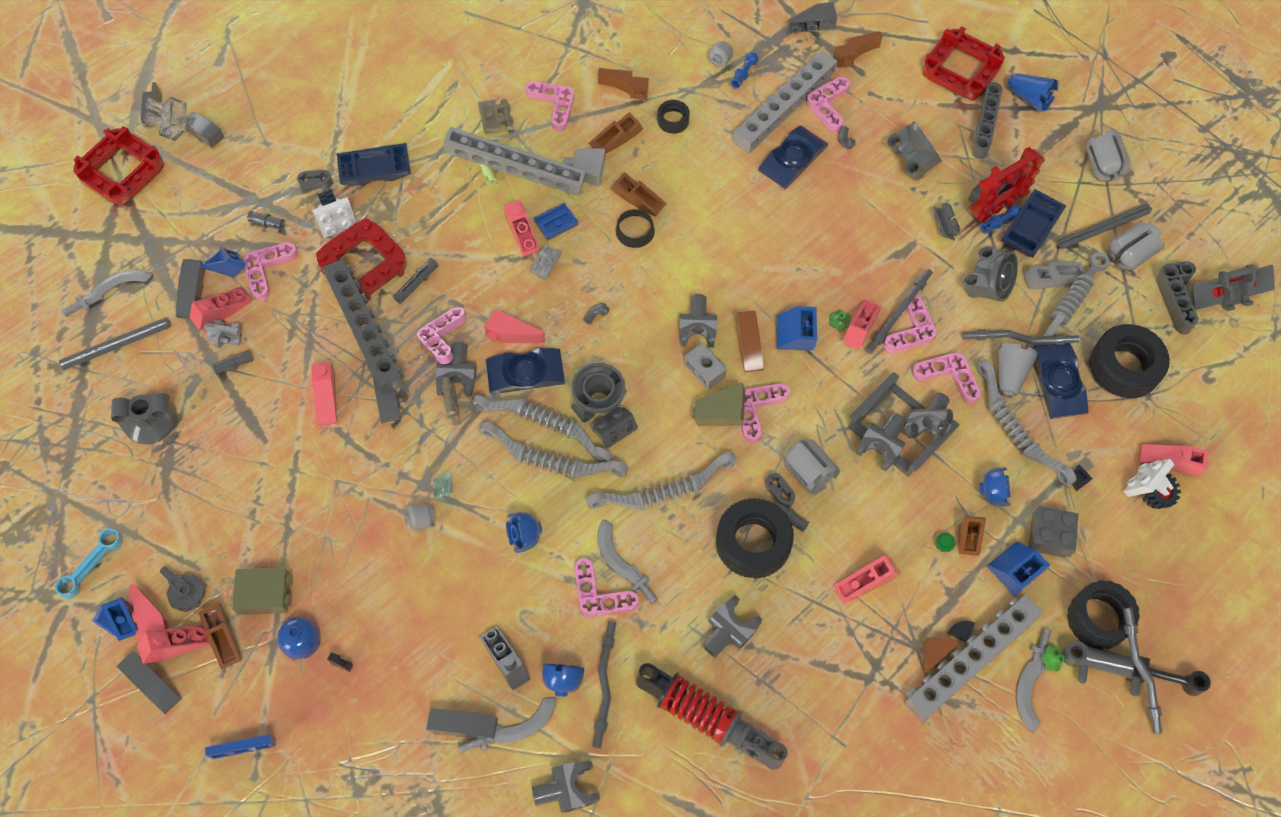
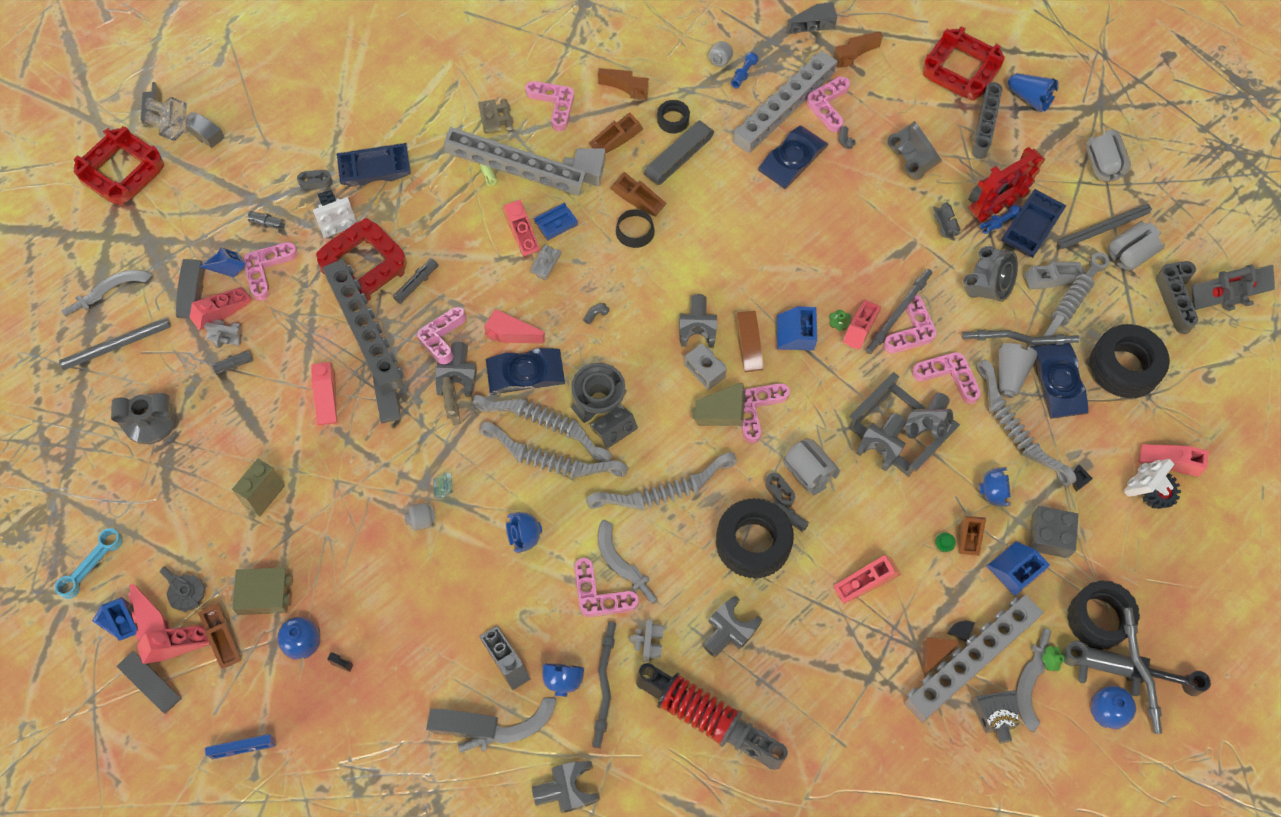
none -> olive brick [232,458,285,517]
none -> light grey hips [629,619,664,662]
none -> dark grey beam [644,120,714,185]
none -> dark grey torso [971,690,1019,744]
none -> blue cylinder [1090,686,1136,730]

